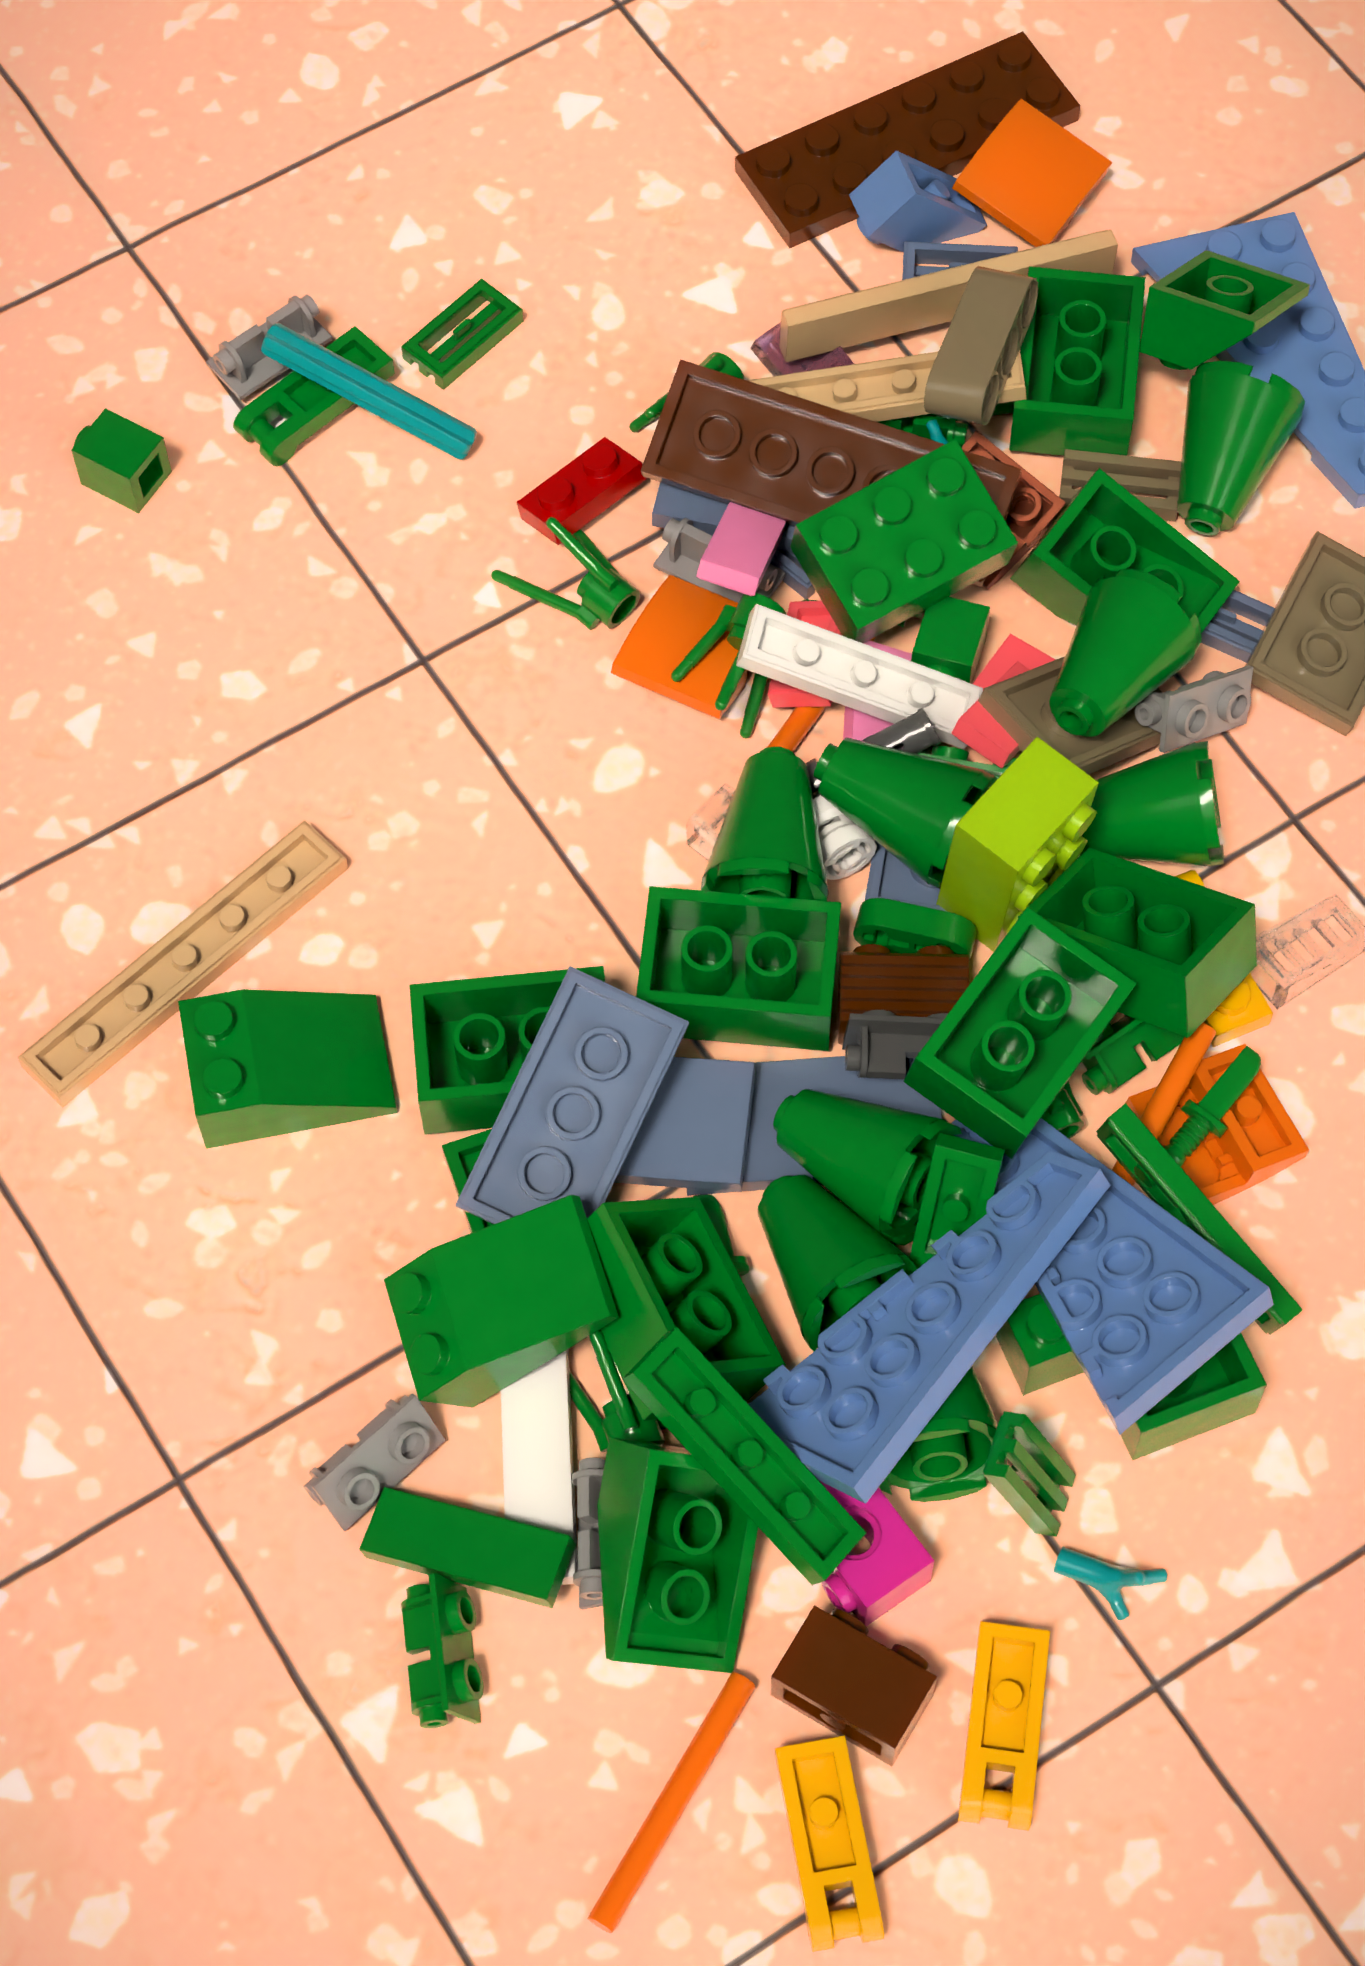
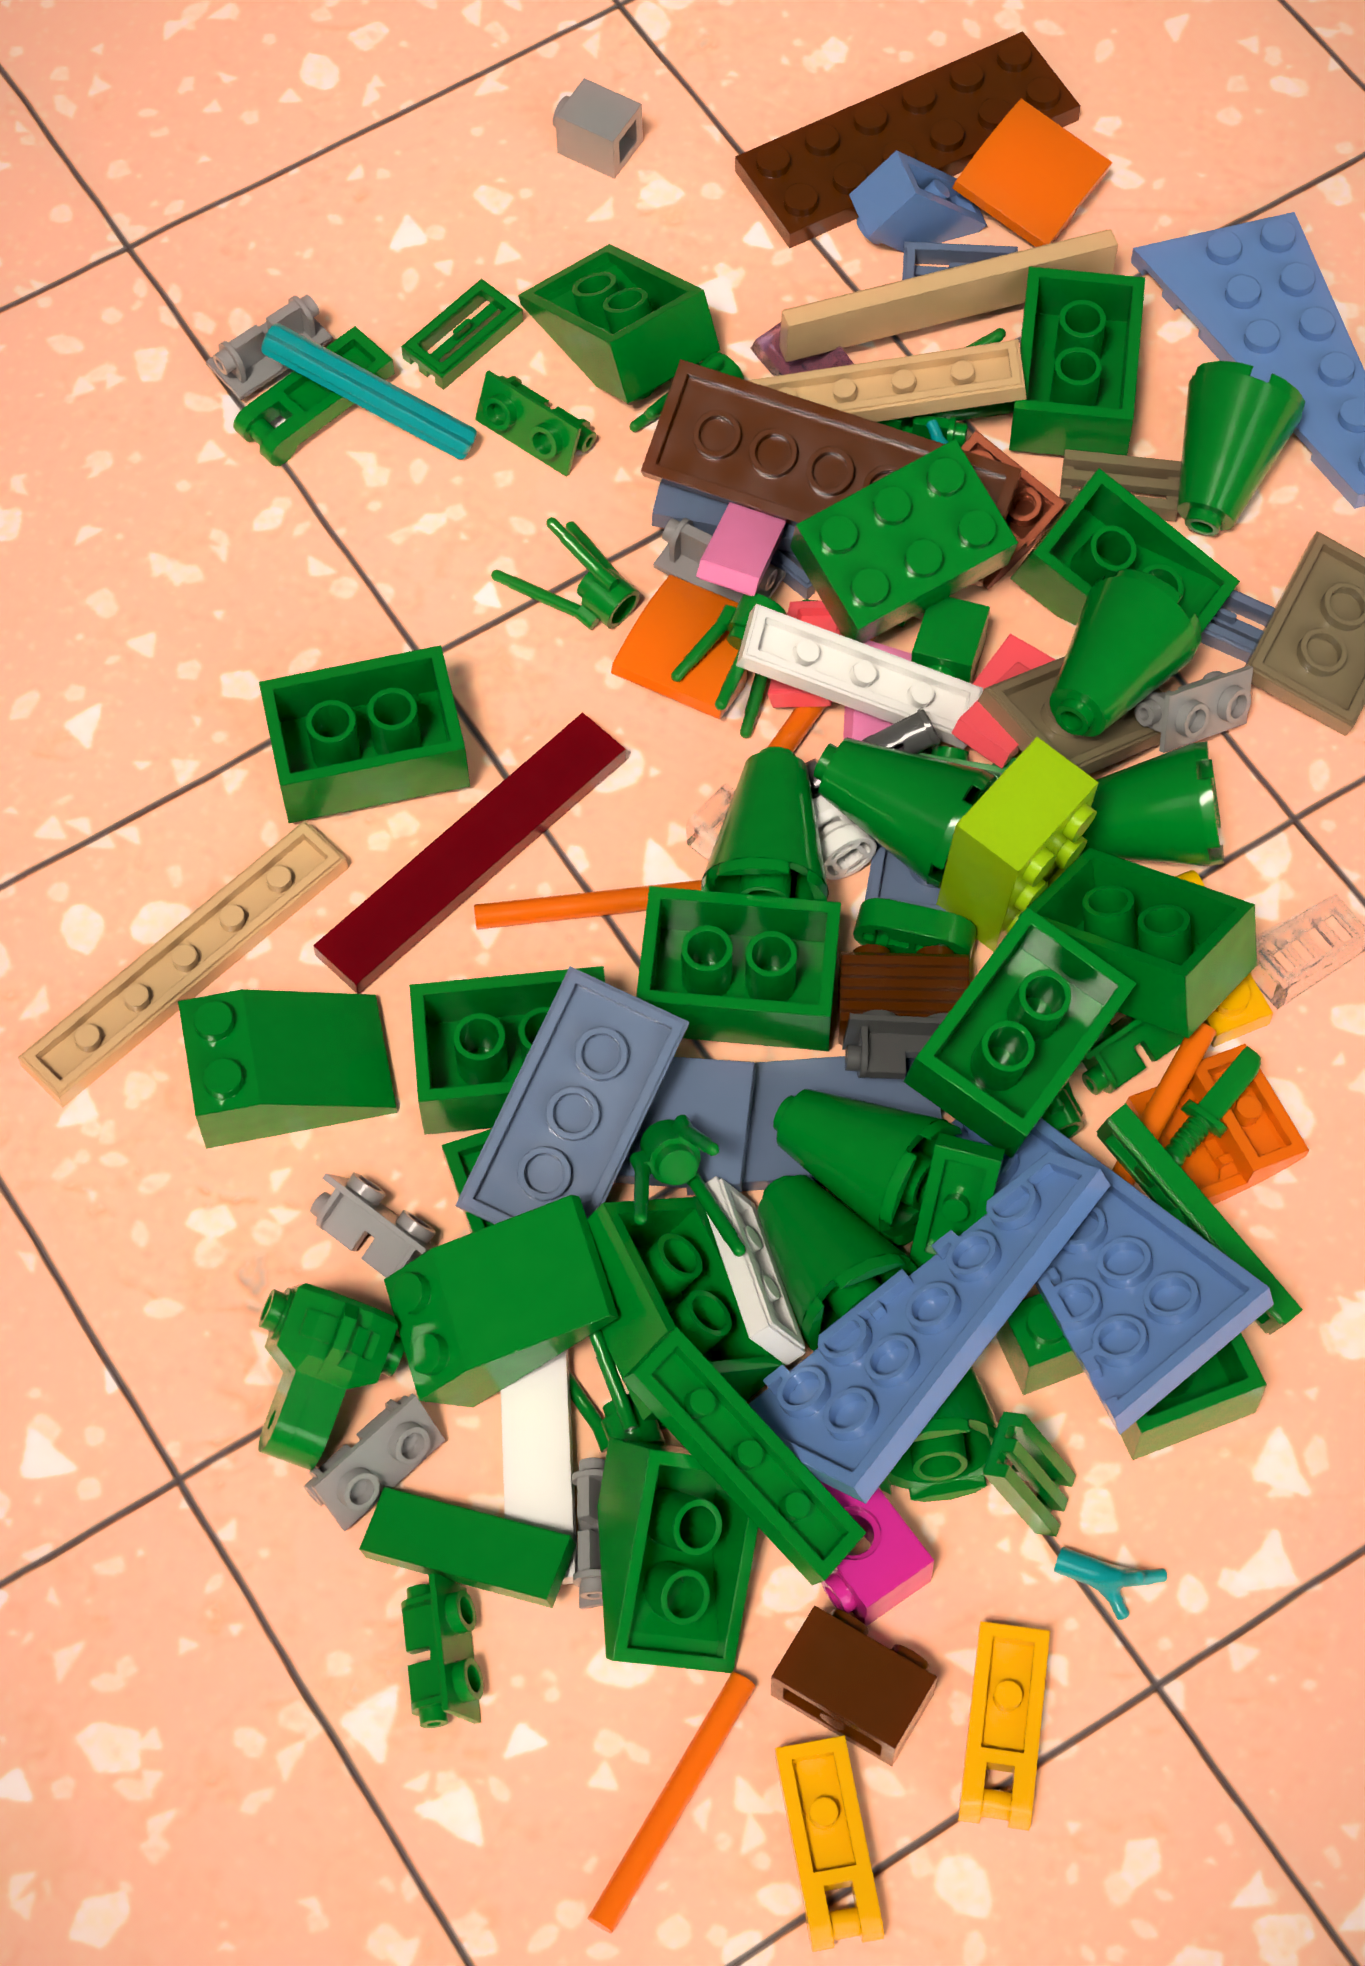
green brick [71,408,172,514] -> none
red plate [516,437,646,545] -> none
dark tan beam [924,266,1038,426] -> none
green slope [1139,250,1310,370] -> none
none -> green piece [258,1283,404,1470]
none -> green brick [259,645,470,823]
none -> light grey hinge [310,1172,438,1278]
none -> dark red tile [313,712,626,994]
none -> orange bar [474,880,702,929]
none -> green hinge [475,370,596,477]
none -> green slope [518,244,720,404]
none -> light grey brick [552,78,643,179]
none -> green plant [630,1115,746,1257]
none -> white tile [705,1176,806,1365]

